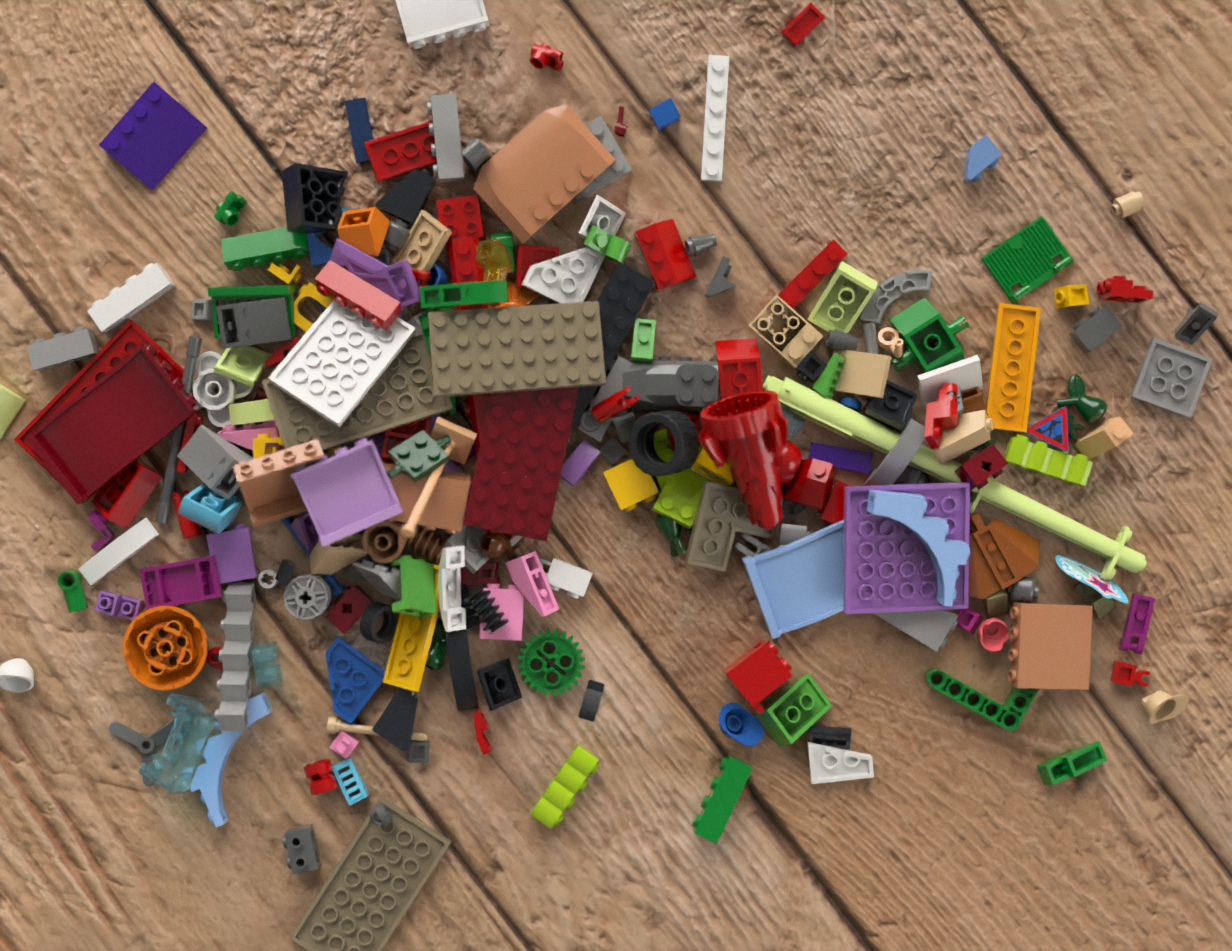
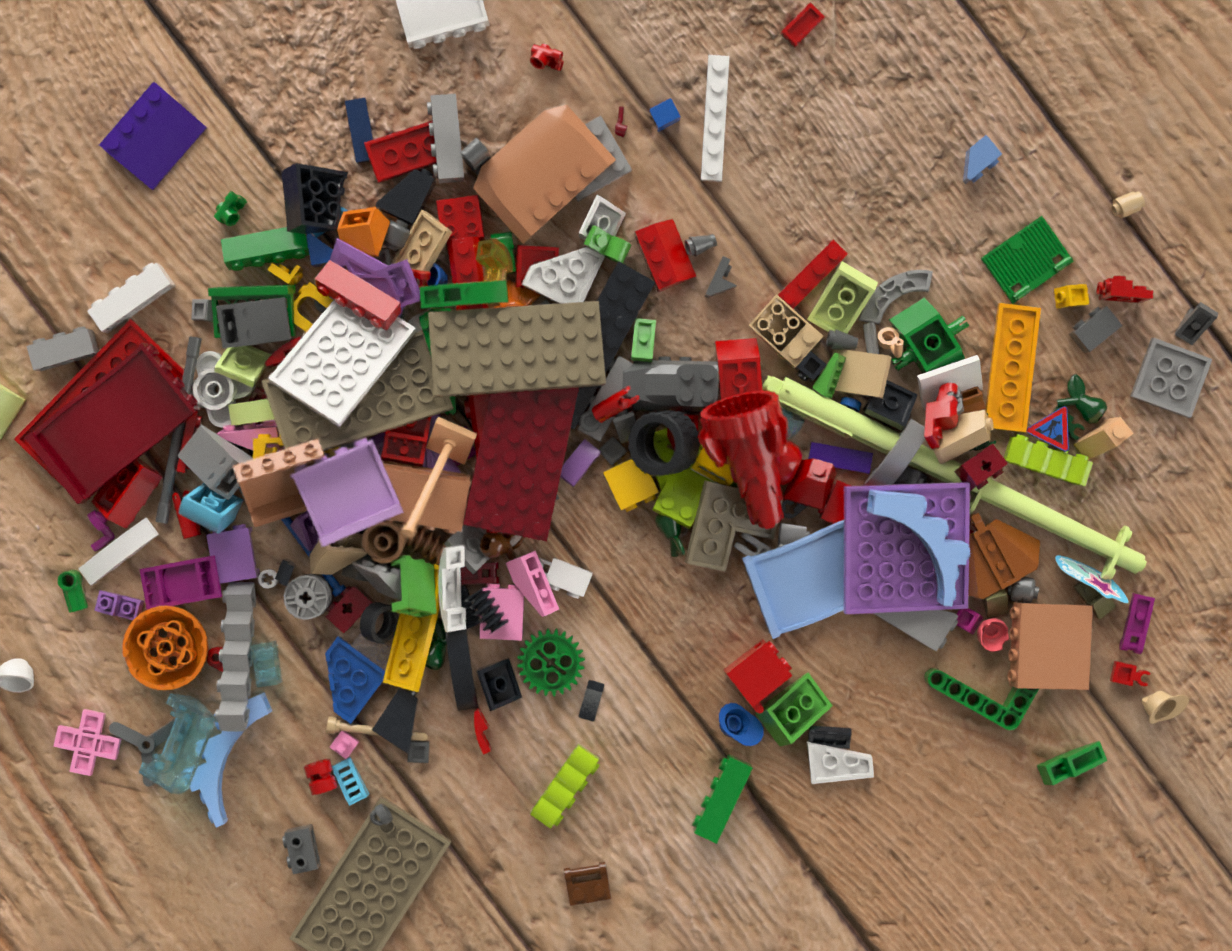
plate [387,430,451,482] -> none
none -> bright pink plate [53,709,122,776]
none -> reddish brown plate [564,862,611,906]

